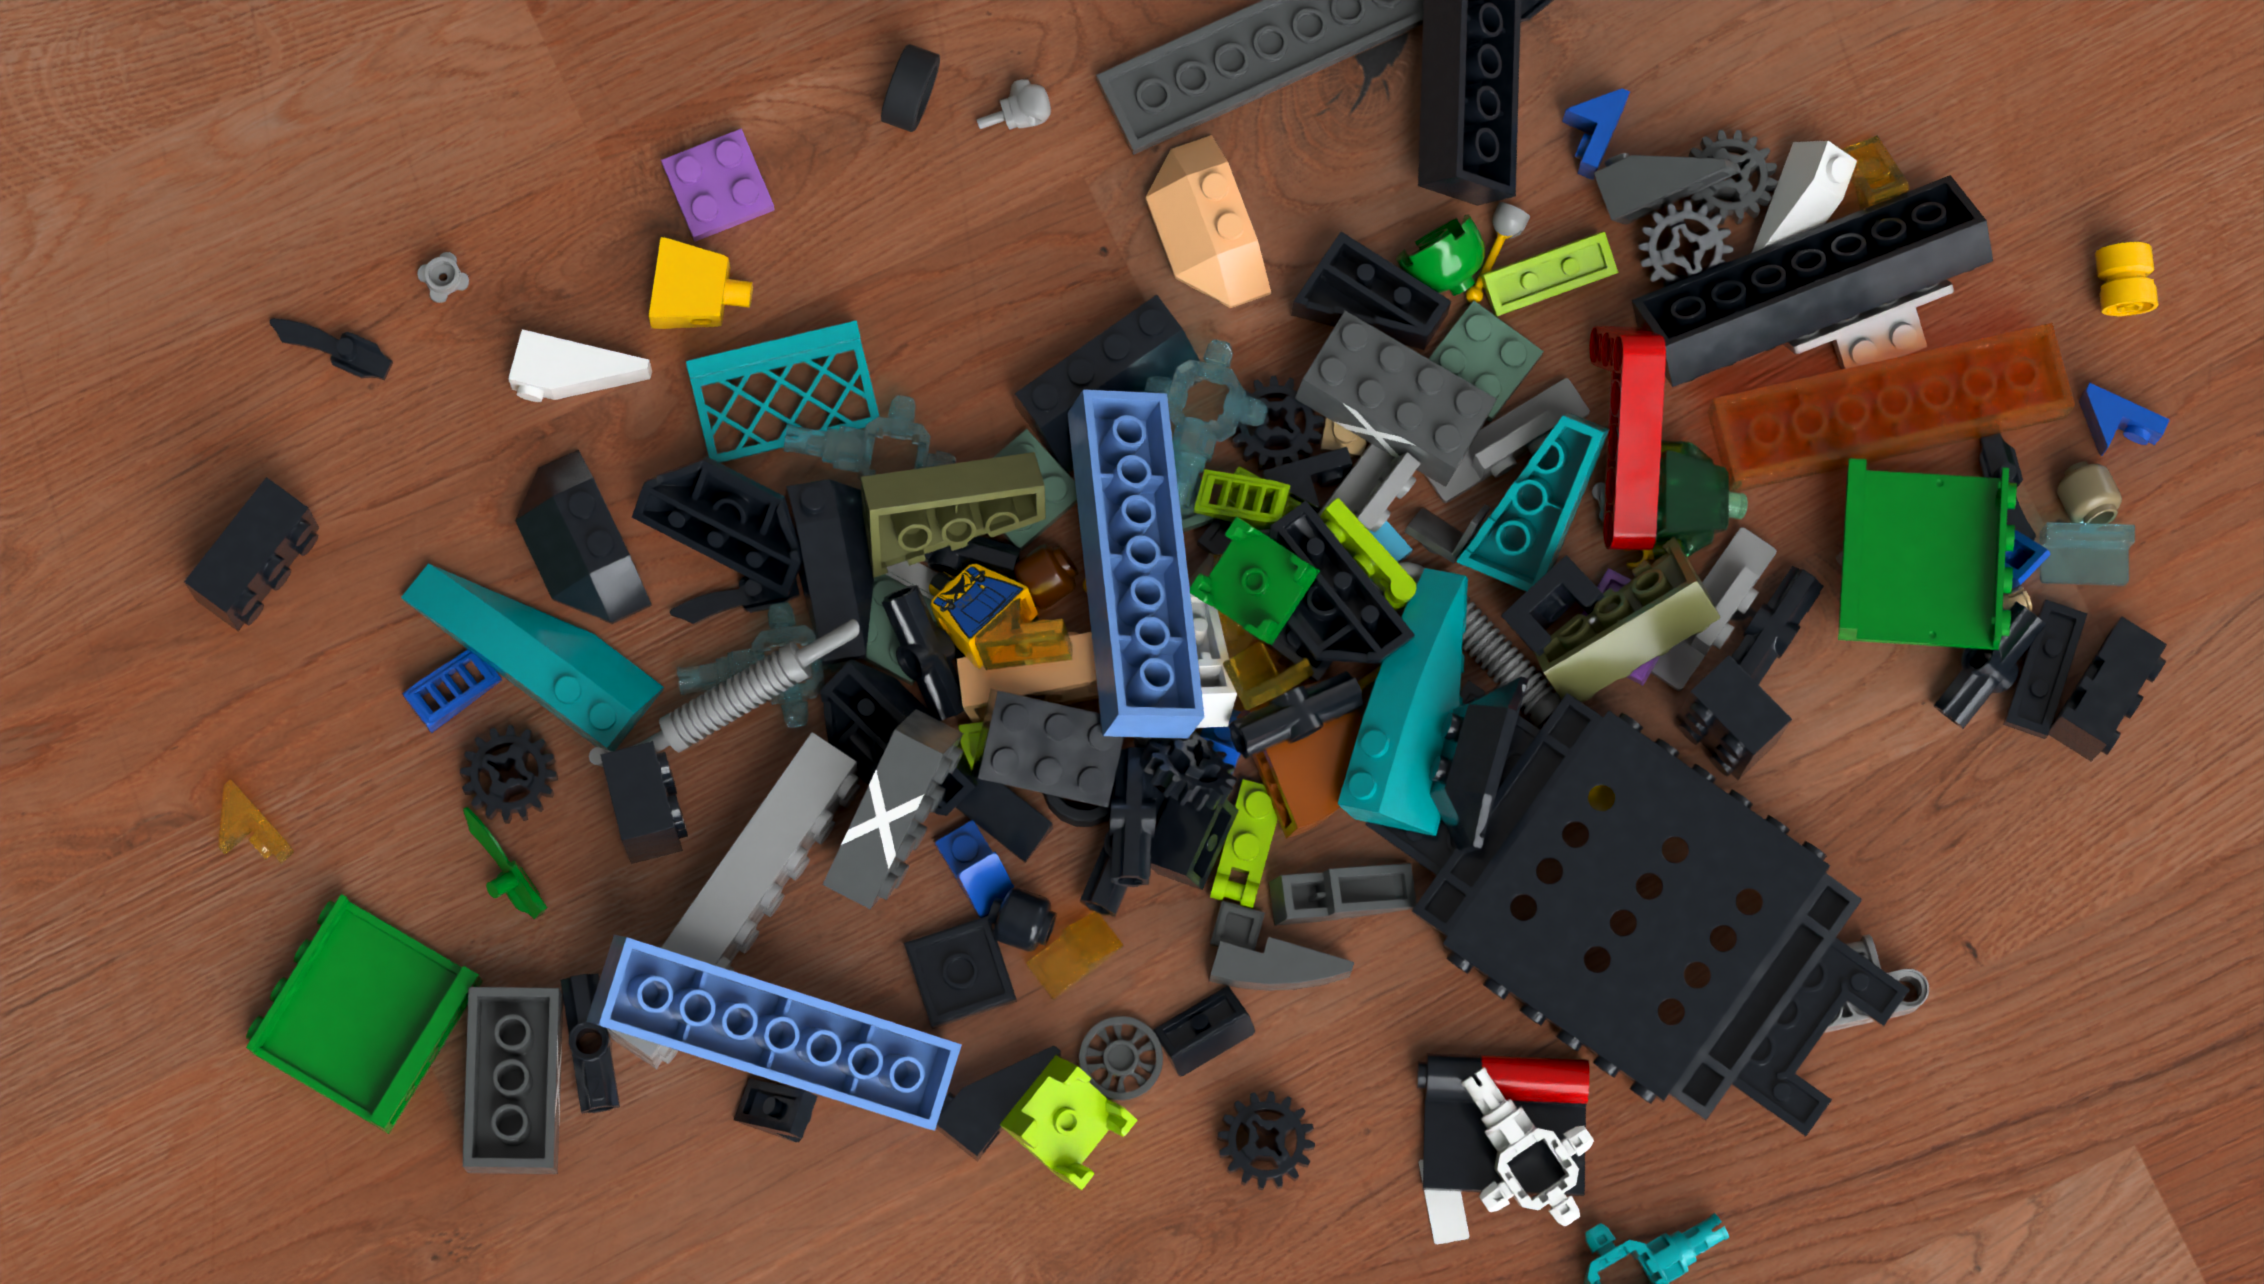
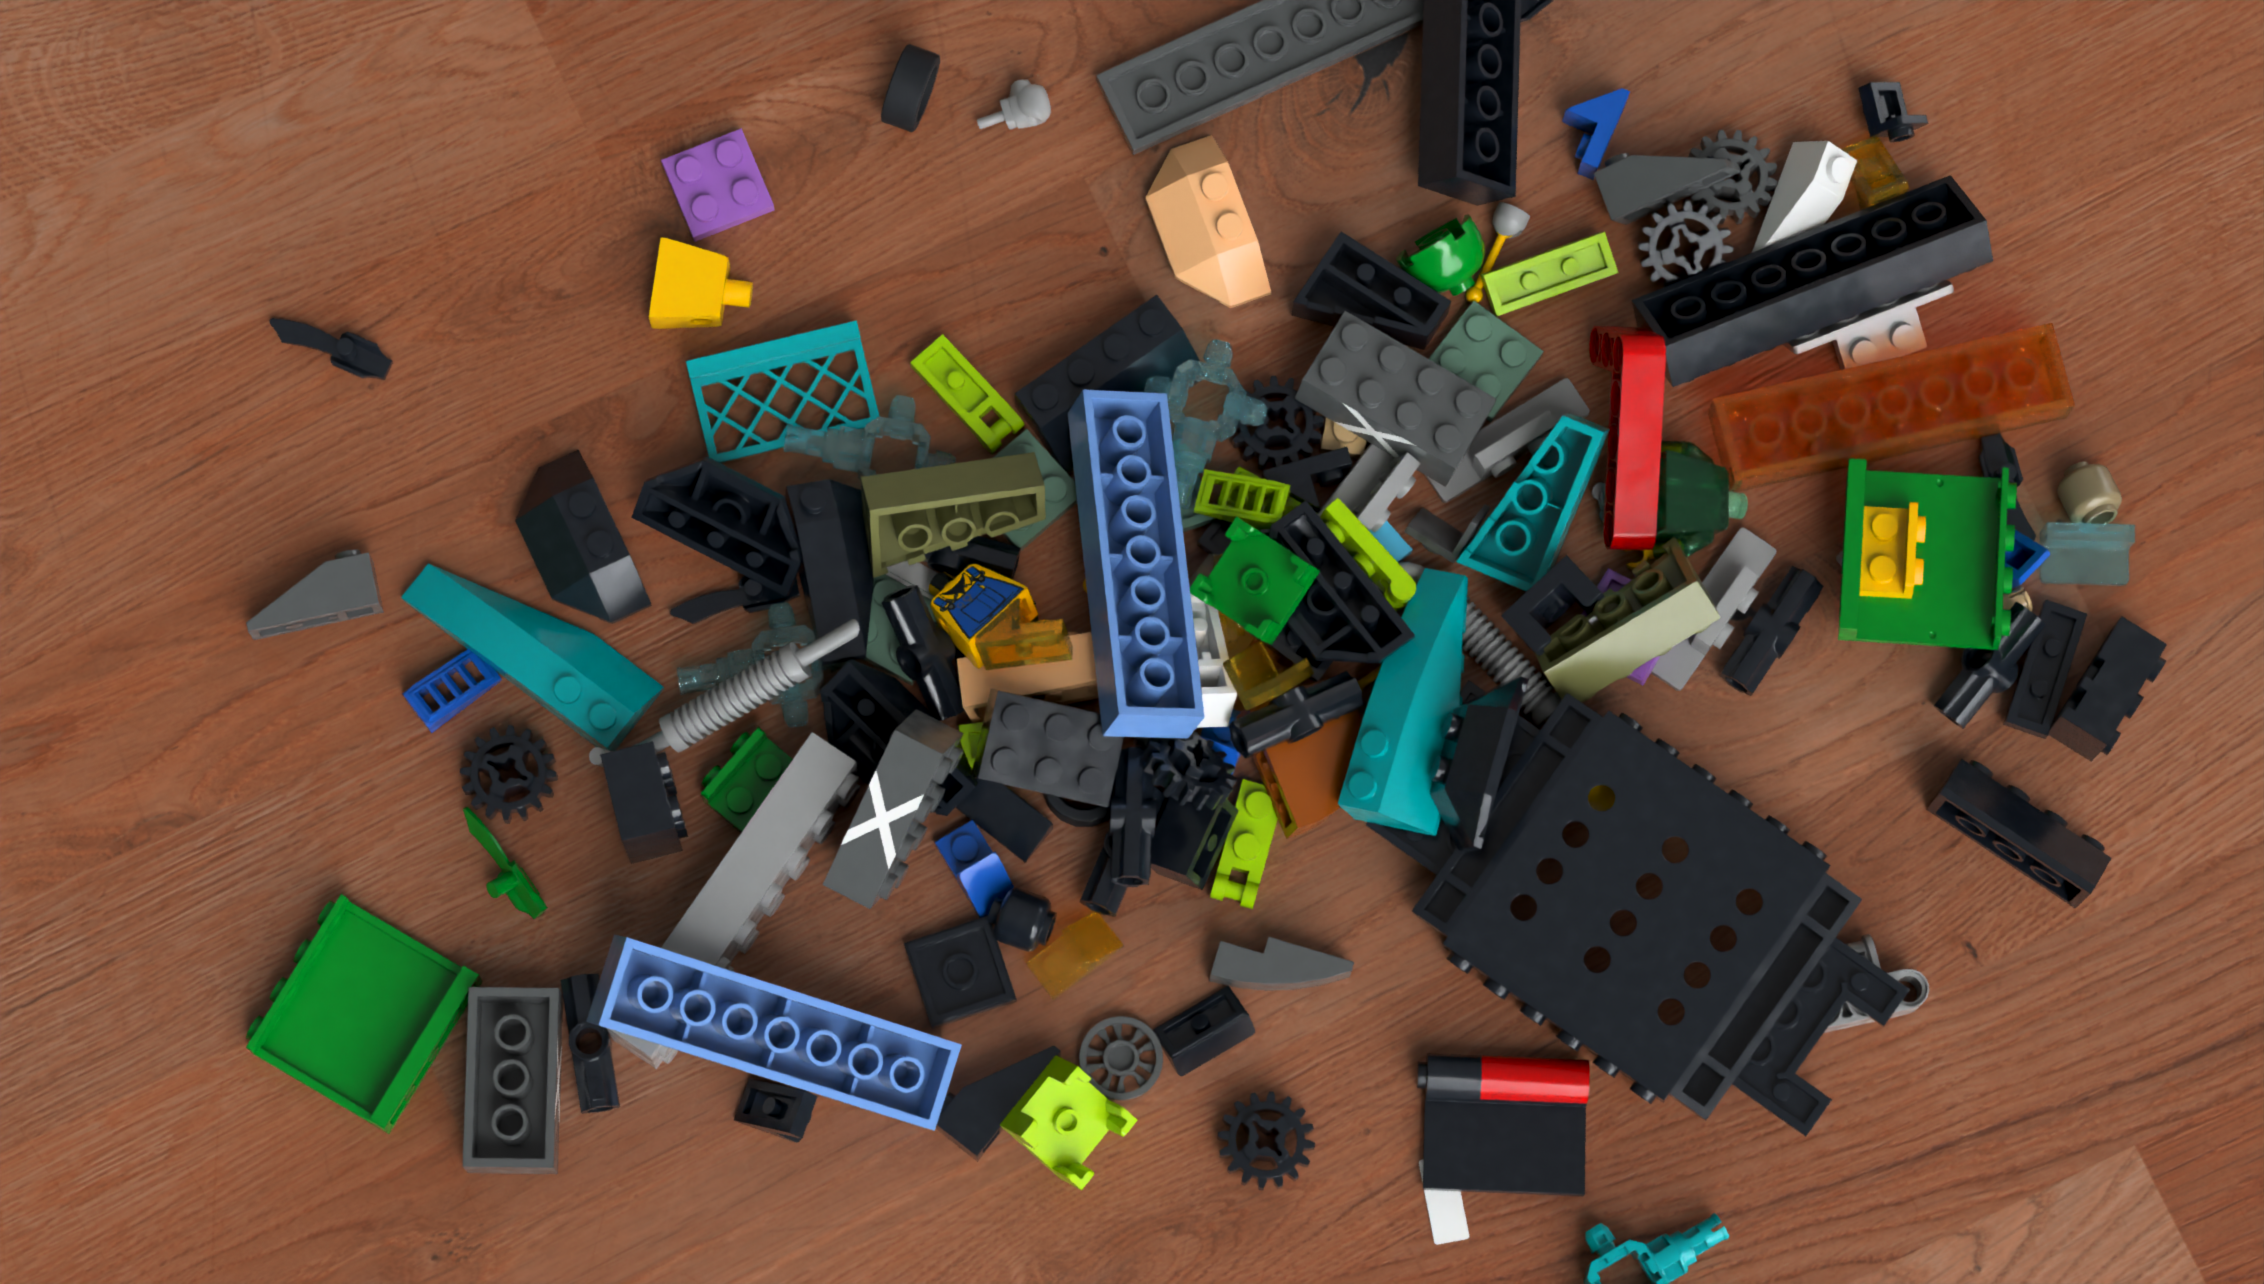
black brick [184,477,319,632] -> none
clear yellow slope [218,779,294,863] -> none
light grey plate [417,252,469,303] -> none
white slope [508,329,652,402] -> none
reddish brown head [1013,544,1079,610] -> none
dark grey tile [1210,901,1265,951] -> none
dark grey slope [1269,863,1417,926] -> none
white piece [1461,1067,1594,1226] -> none
black brick [1676,655,1792,780] -> none
blue slope [2079,383,2170,456] -> none
yellow wheel [2095,242,2159,316] -> none
none -> dark grey slope [246,549,384,640]
none -> green bracket [701,727,793,833]
none -> lime plate [910,334,1025,454]
none -> black bracket [1858,82,1929,143]
none -> yellow bracket [1859,502,1926,599]
none -> black slope [1927,759,2111,908]

